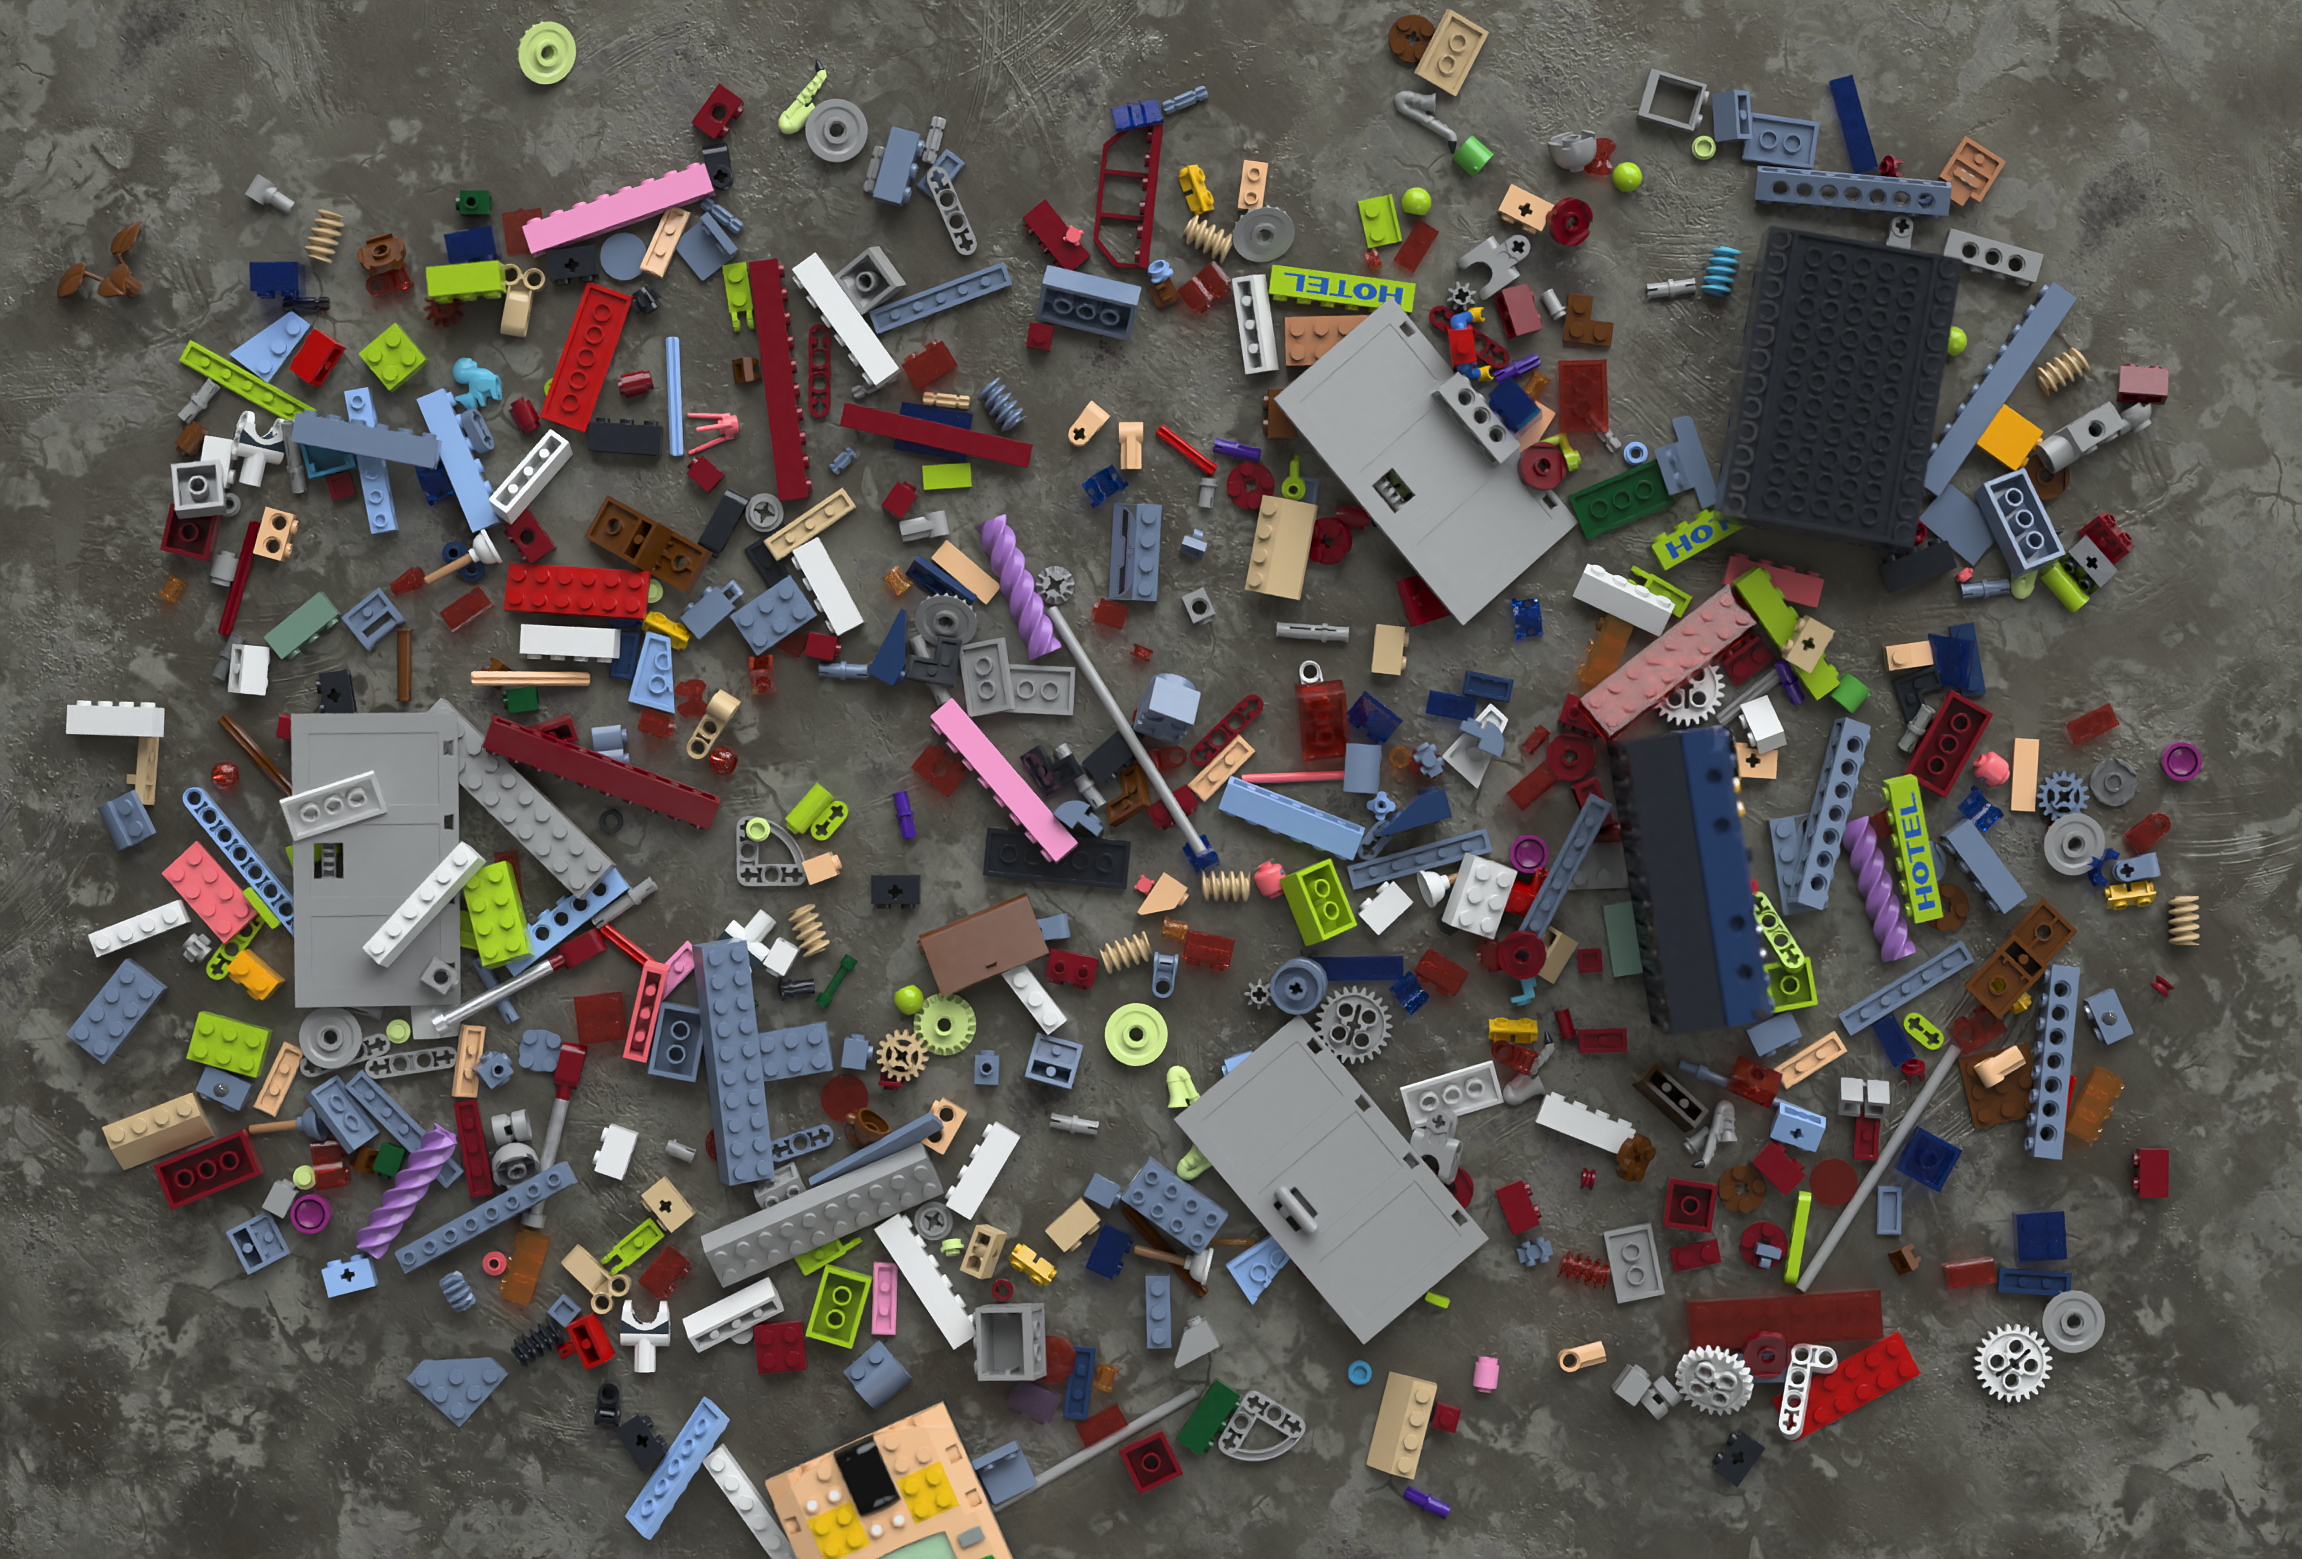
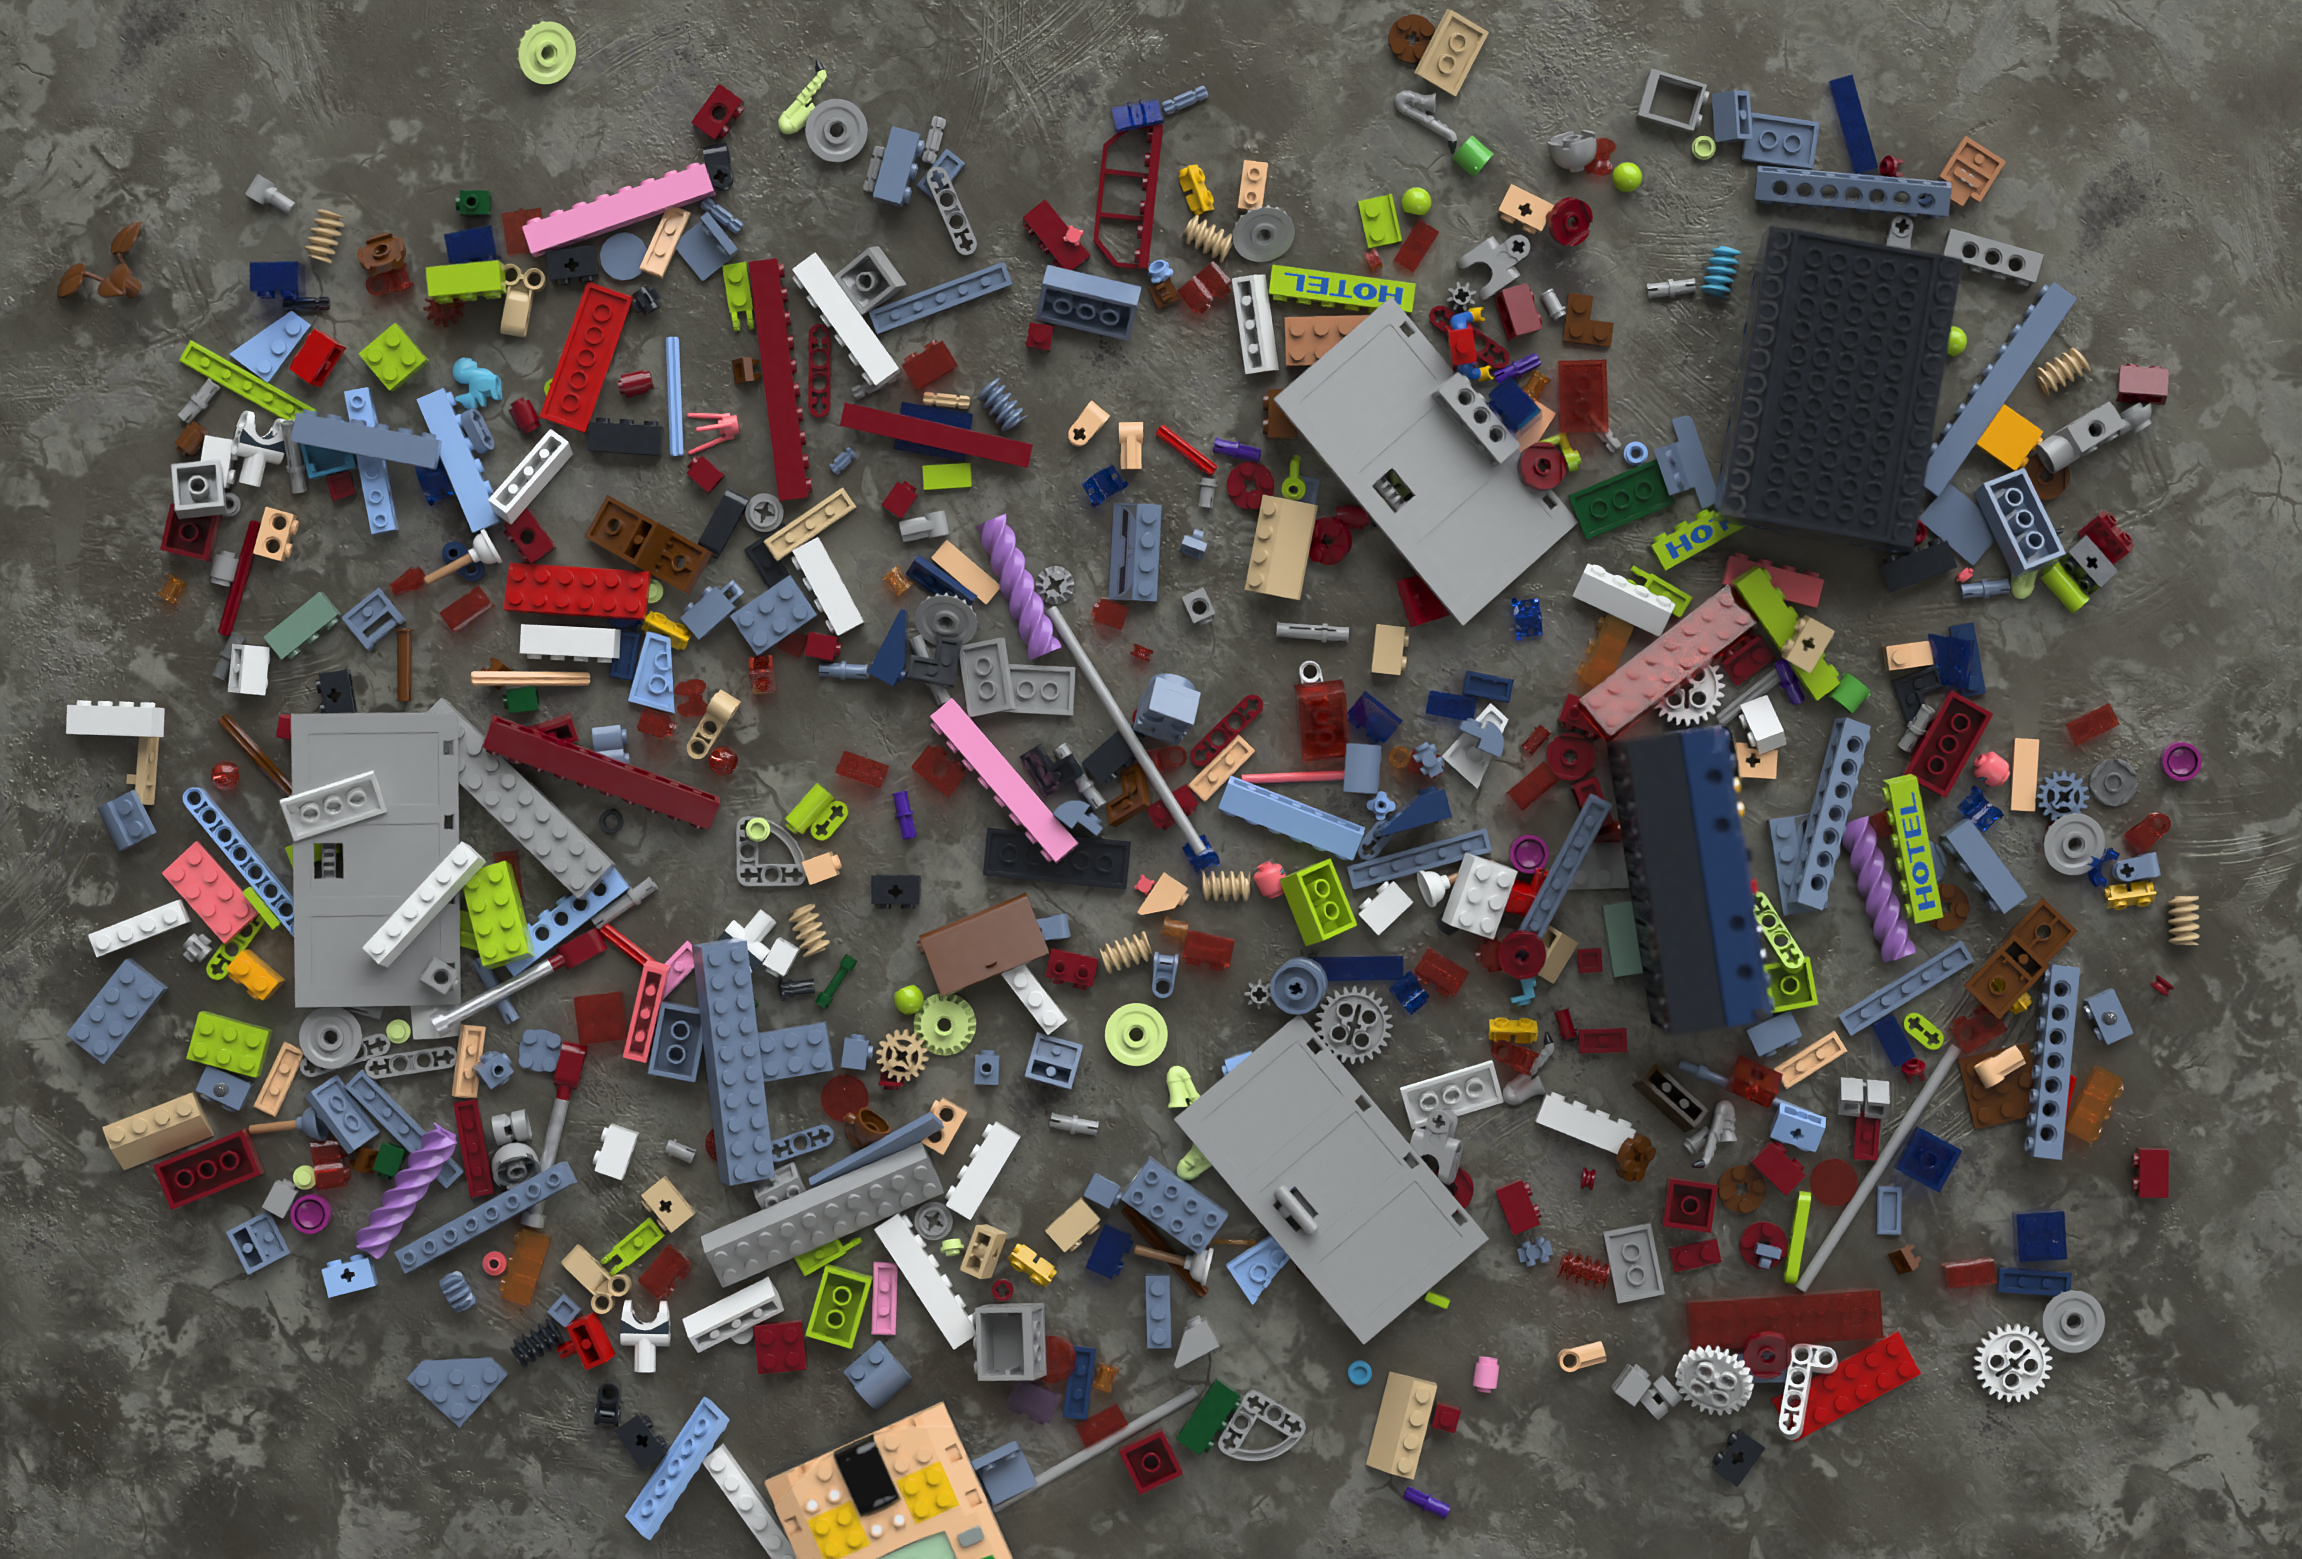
none -> clear red bracket [835,751,889,789]

